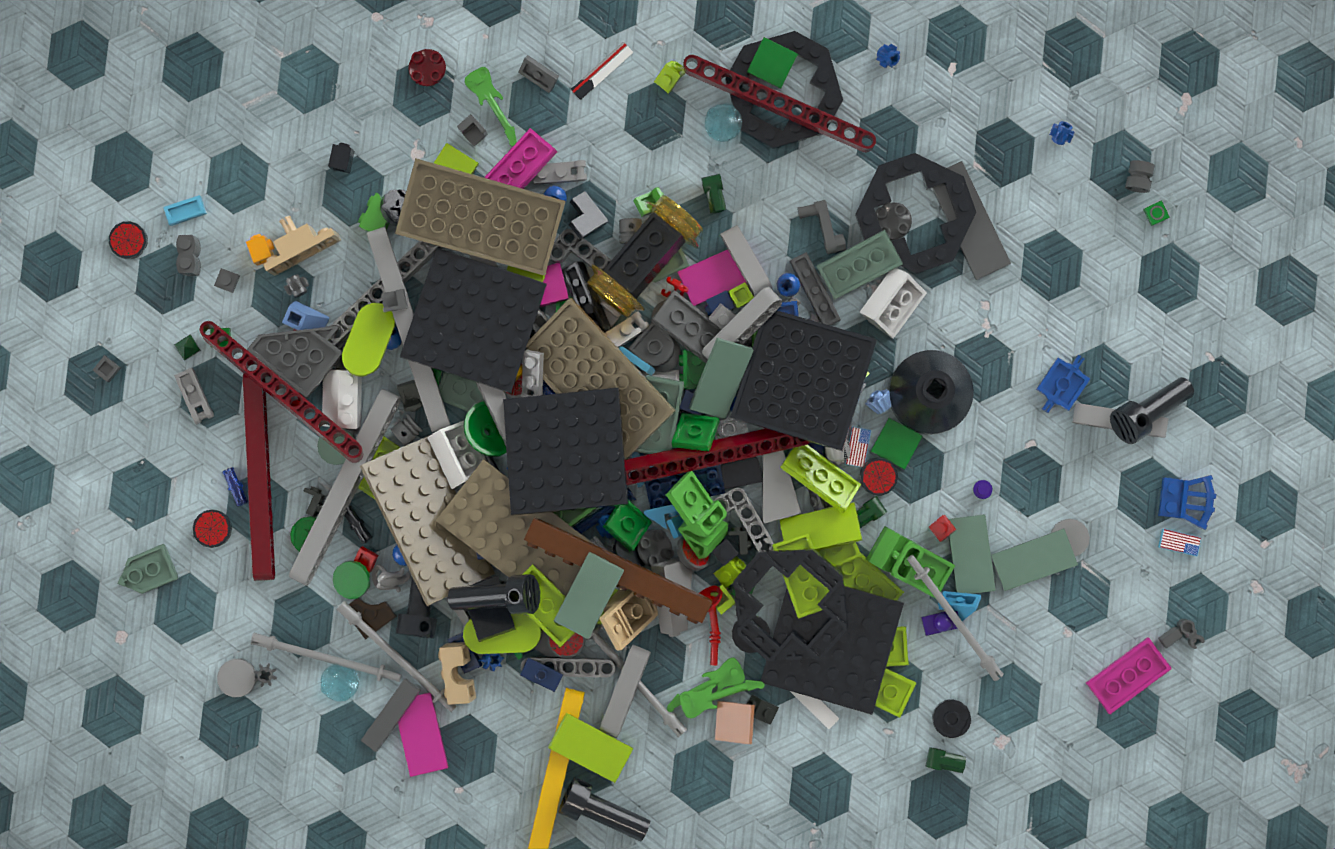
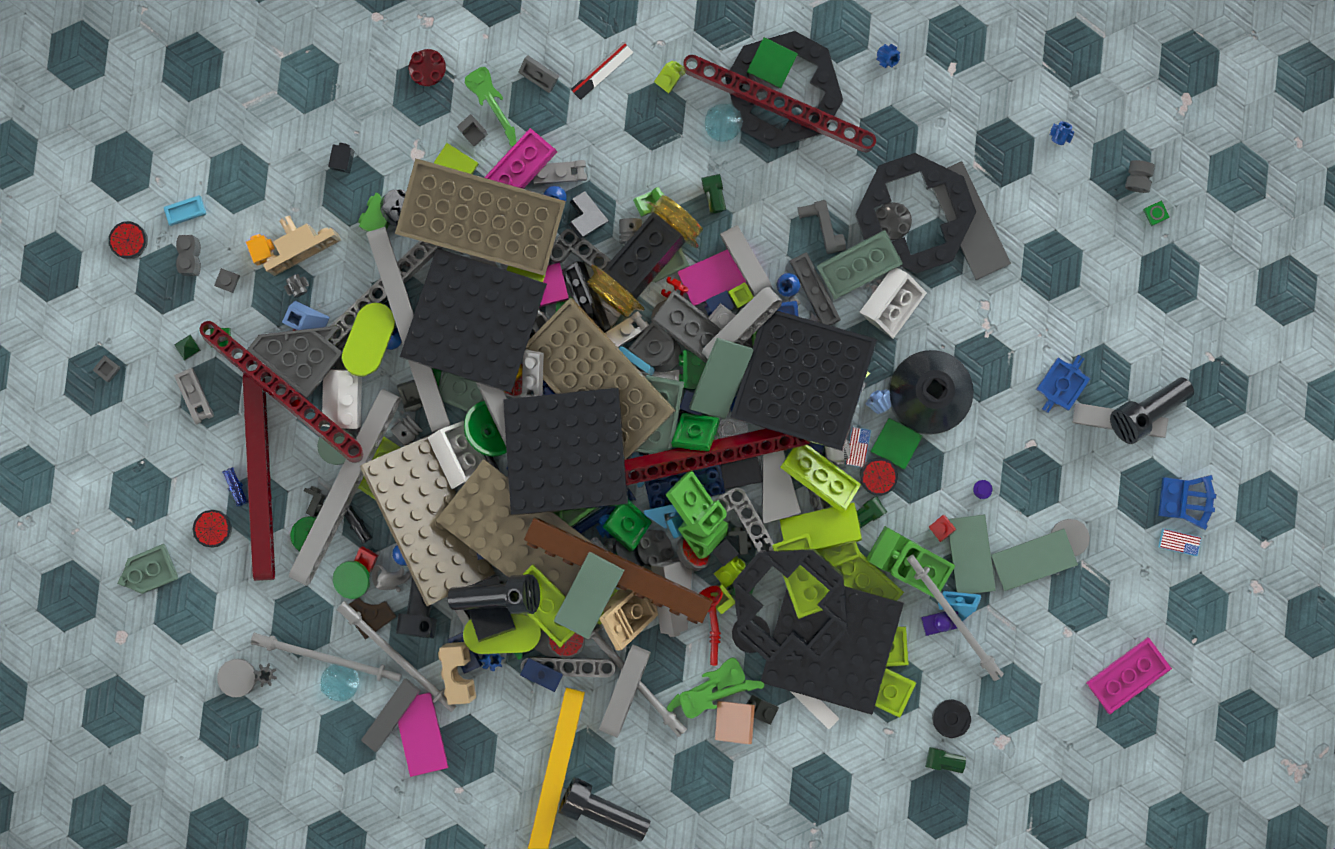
dark grey panel [381,289,408,312] -> none
lime tile [548,713,633,783] -> none
dark grey bar [1158,619,1205,649] -> none

